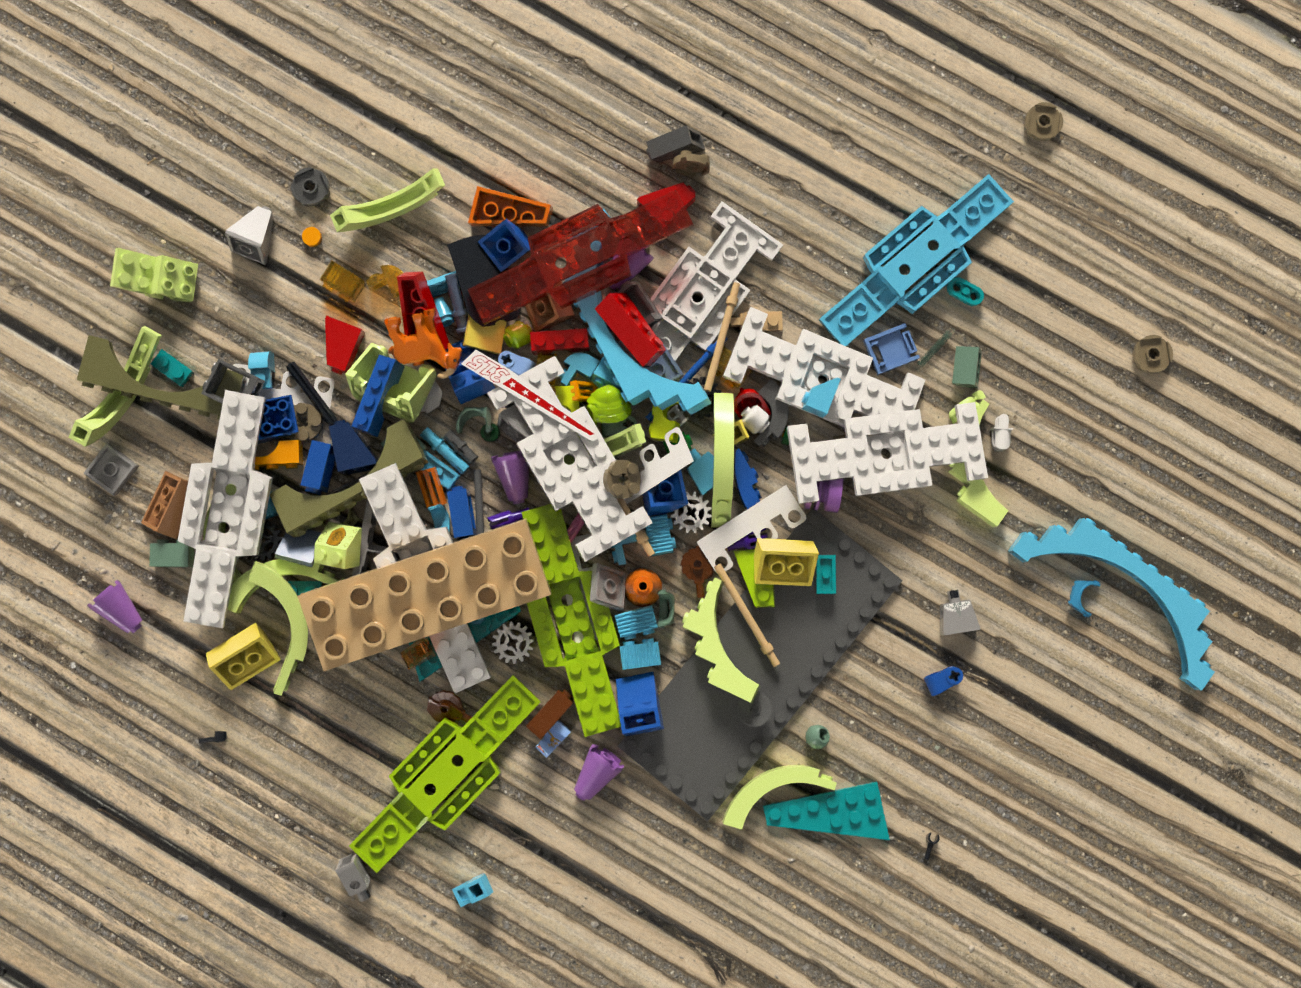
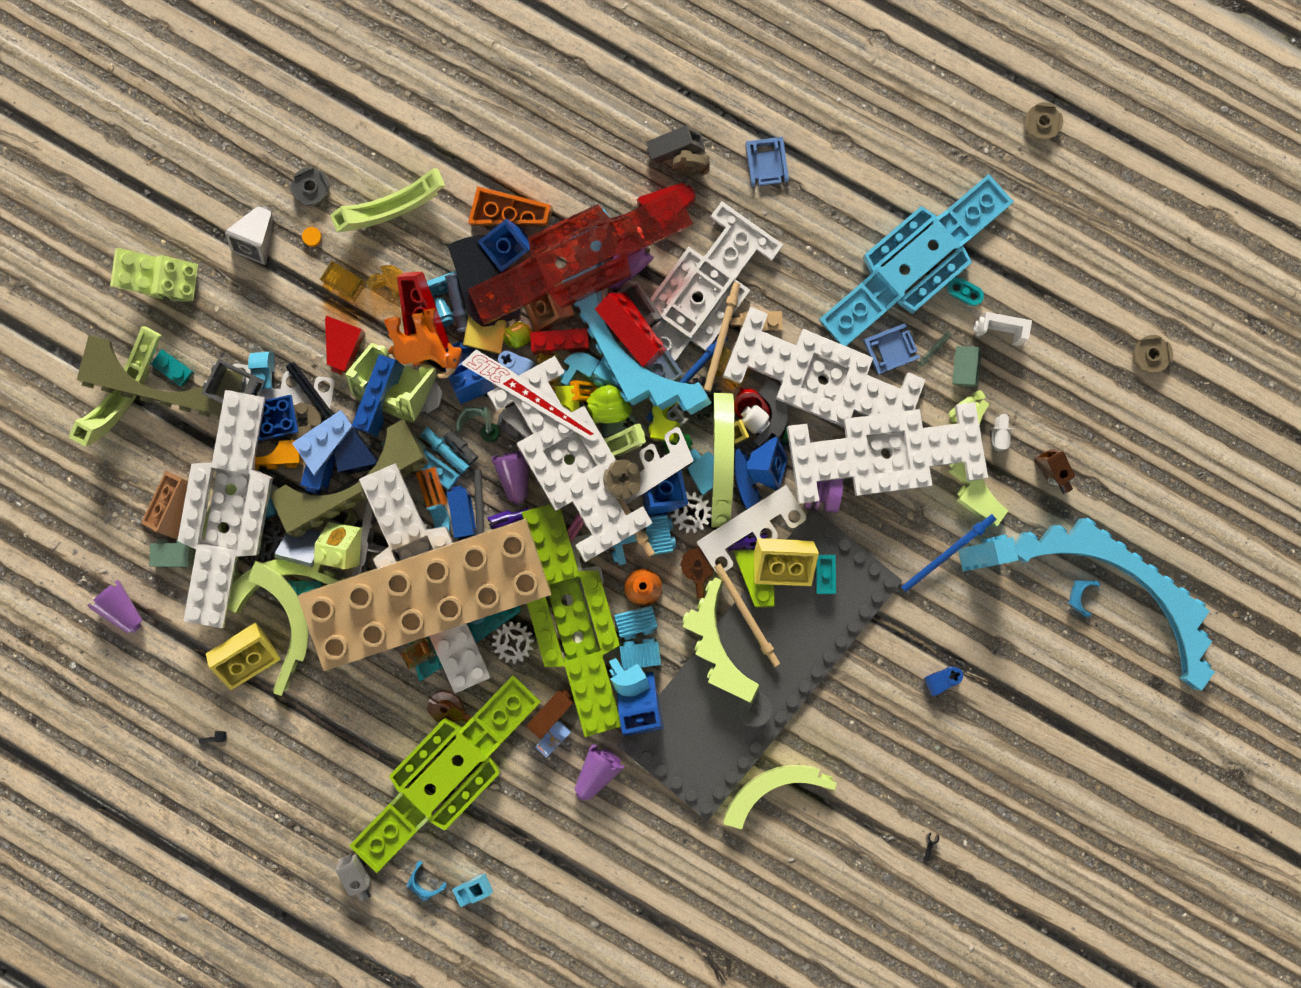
light grey tile [84,443,139,496] -> none
light grey tile [590,563,626,611] -> none
sand green helmet [657,590,675,628] -> none
teal wing [763,782,890,840] -> none
medium azure slope [801,377,841,418] -> none
sand green piece [805,725,830,749] -> none
light grey torso [940,590,980,635] -> none
none -> light blue wing [292,410,353,476]
none -> dark azure helmet [406,861,447,901]
none -> medium azure brick [609,658,650,697]
none -> medium blue container [745,137,789,187]
none -> blue slope [746,437,789,491]
none -> blue bar [901,514,997,592]
none -> medium azure wedge [958,534,1019,572]
none -> white panel [973,312,1032,346]
none -> reddish brown torso [1034,449,1075,494]

